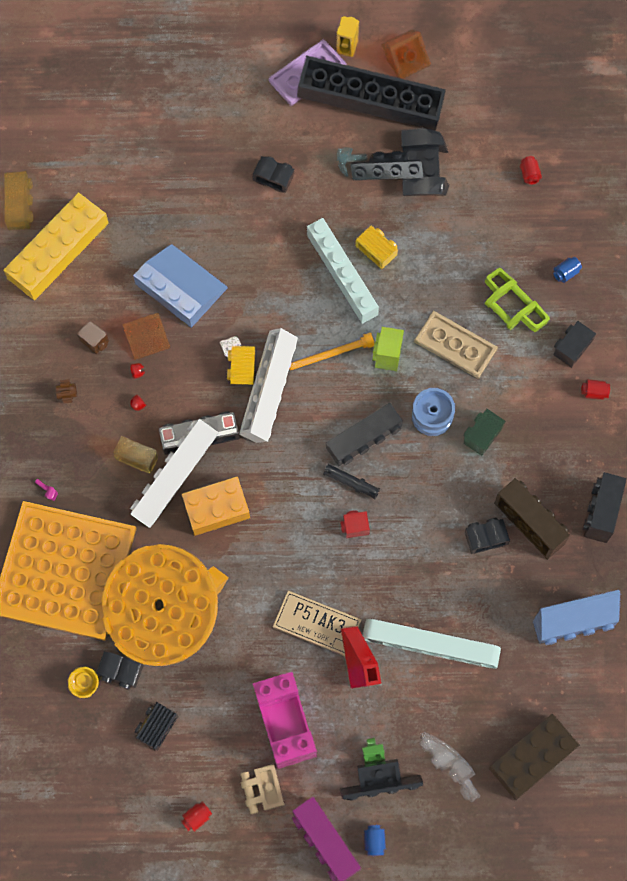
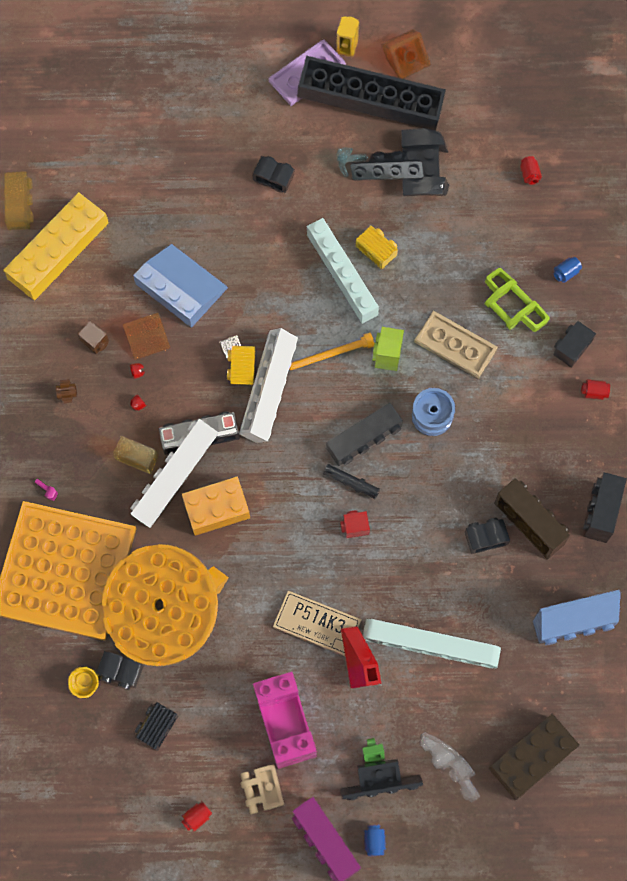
clear green brick [463,409,506,456] -> none

